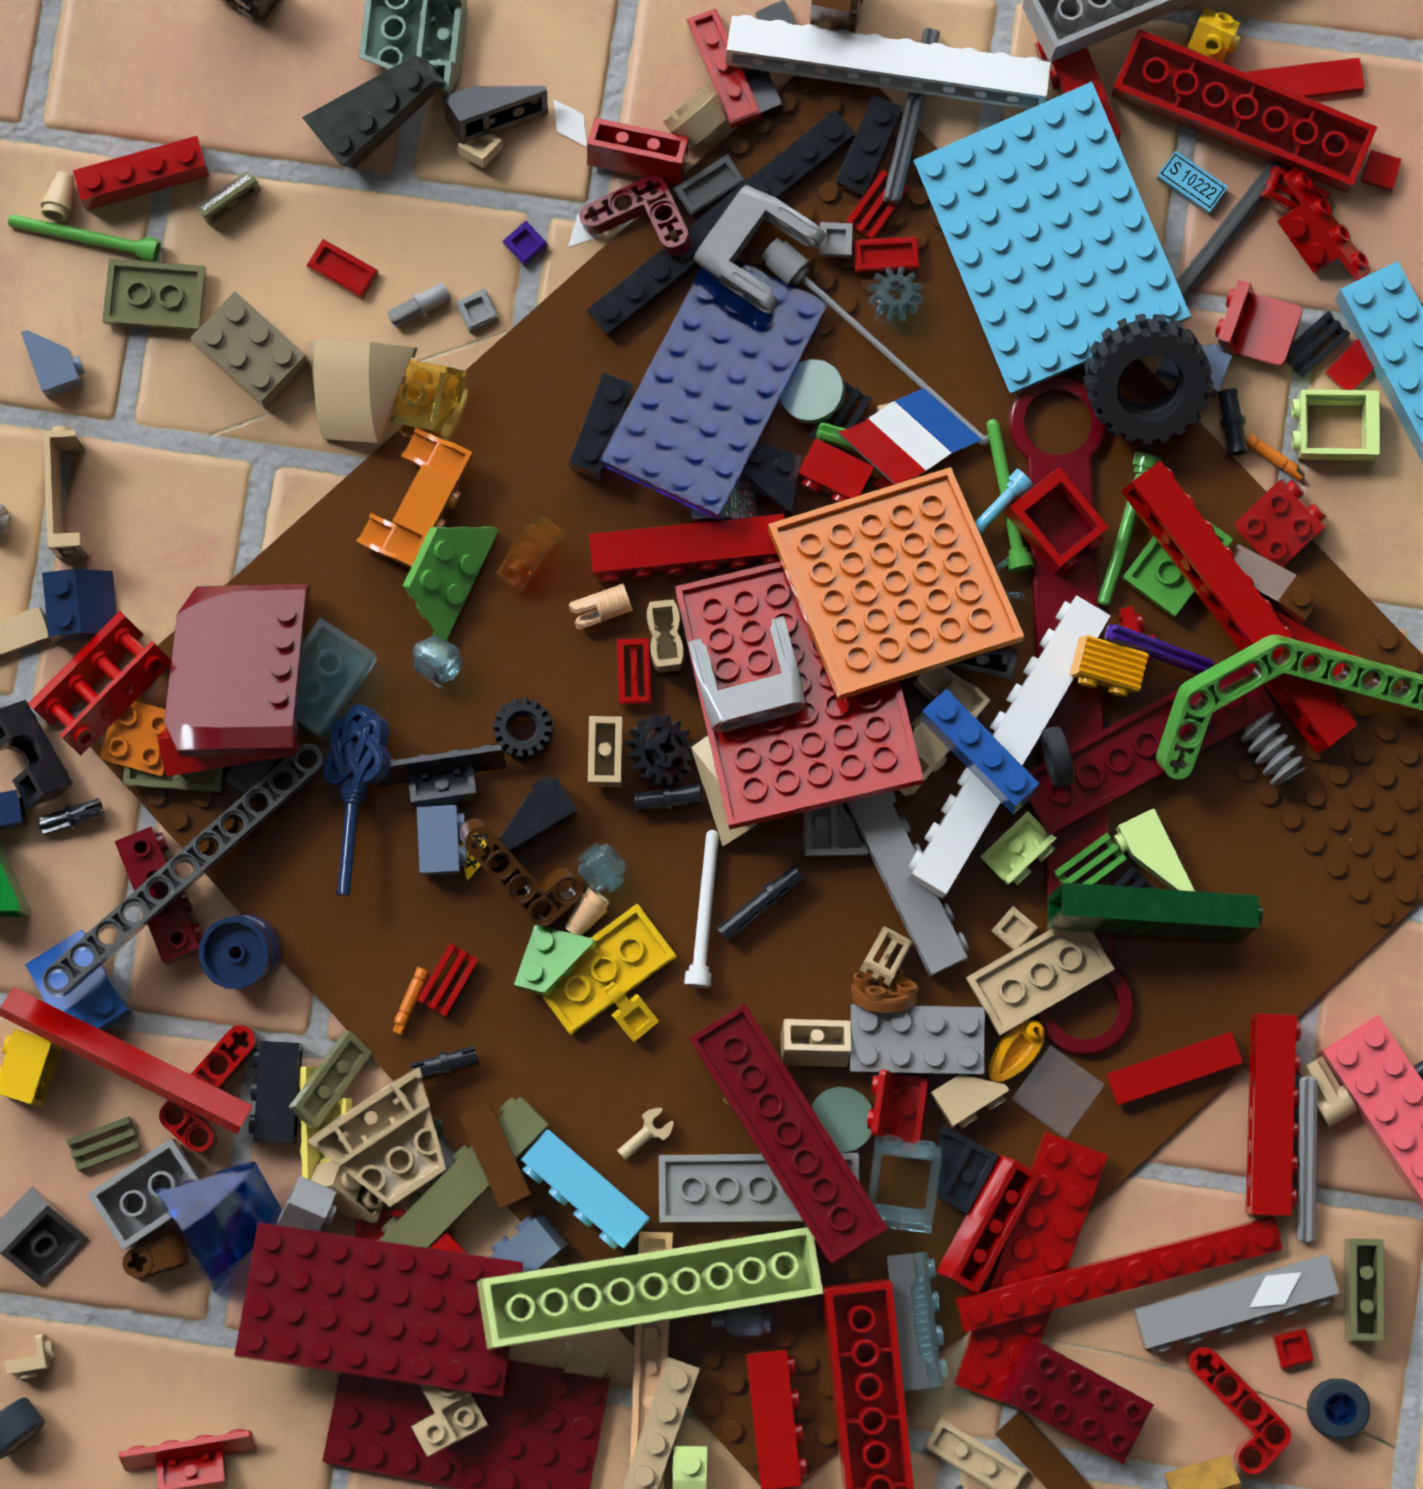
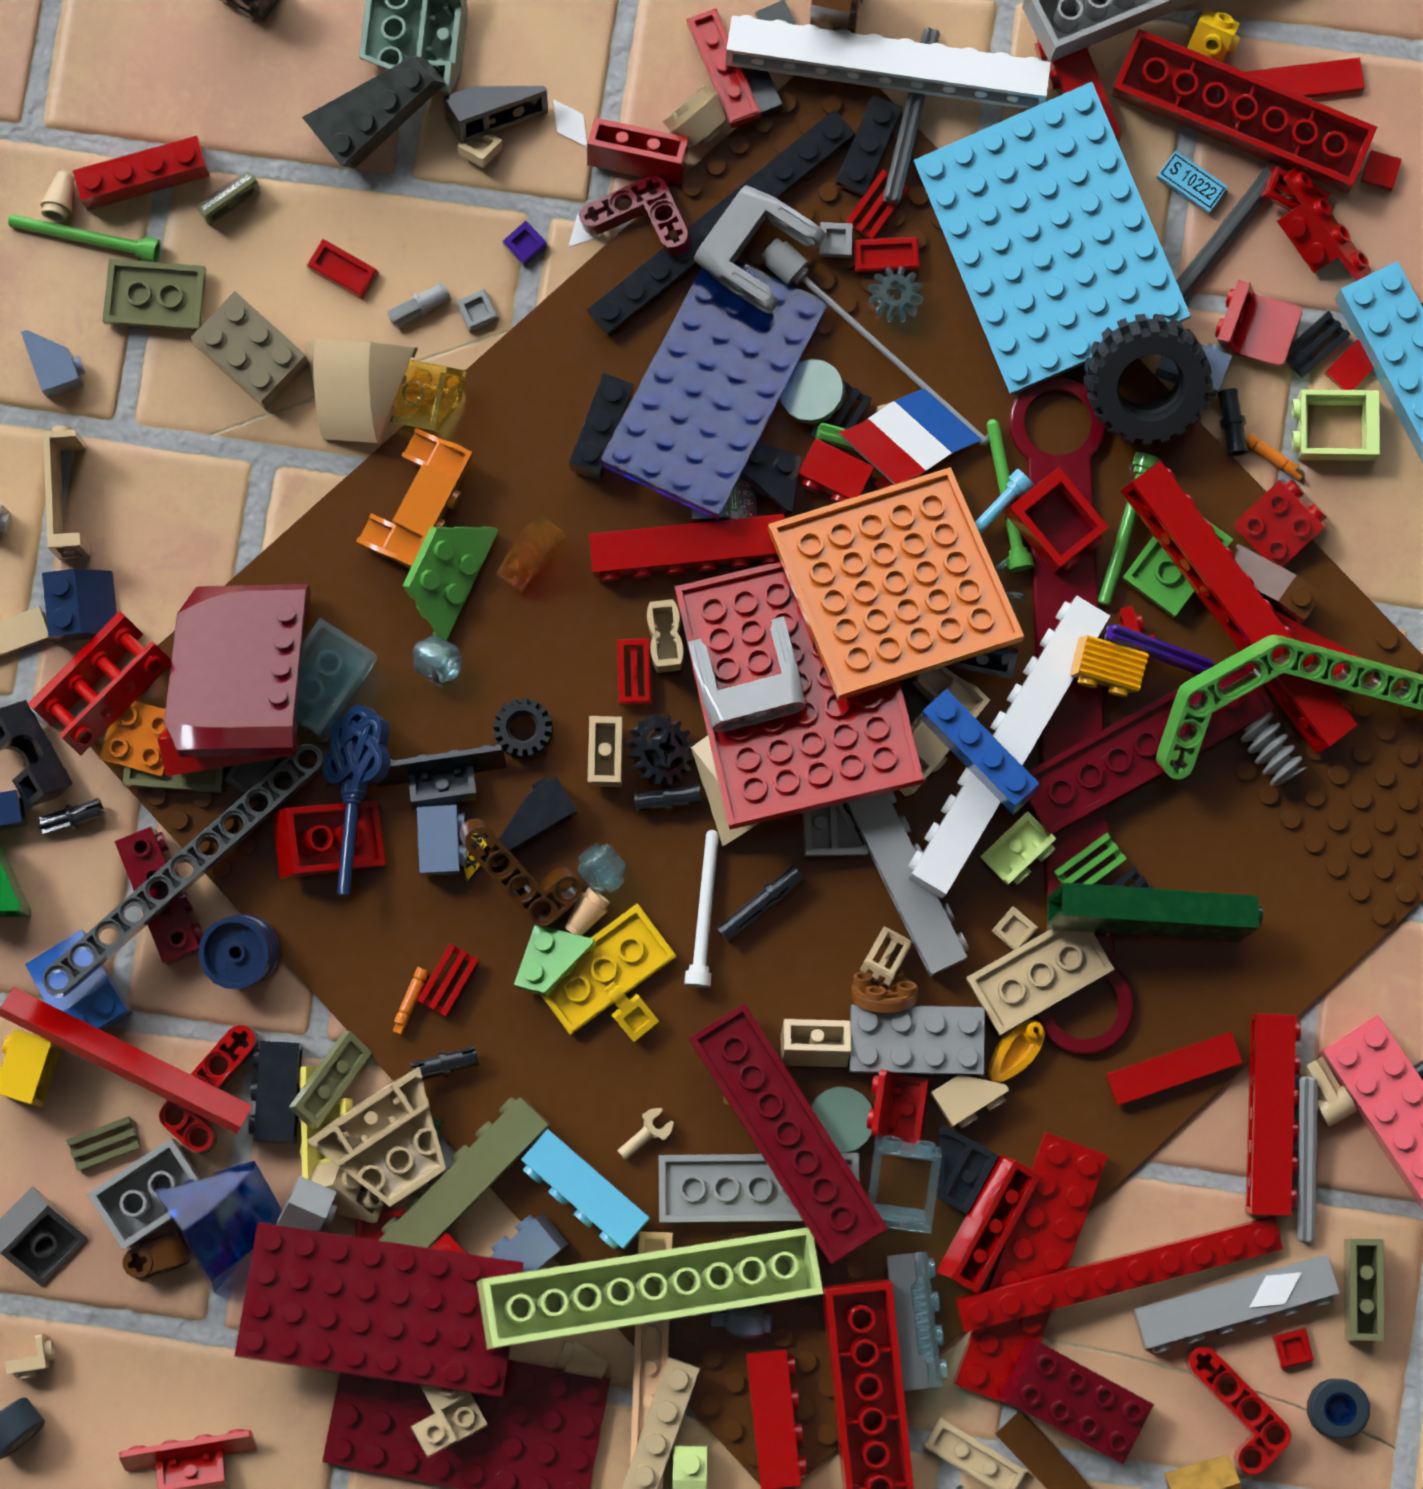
reddish brown tile [459,1103,532,1208] -> none
light nougat hinge [568,584,633,630] -> none
dark grey tile [674,154,745,218] -> none
clear tile [1011,1045,1105,1138] -> none
black tyre [1041,727,1074,787] -> none
yellowish green slope [1114,808,1195,891] -> none
none -> red slope [272,800,386,879]

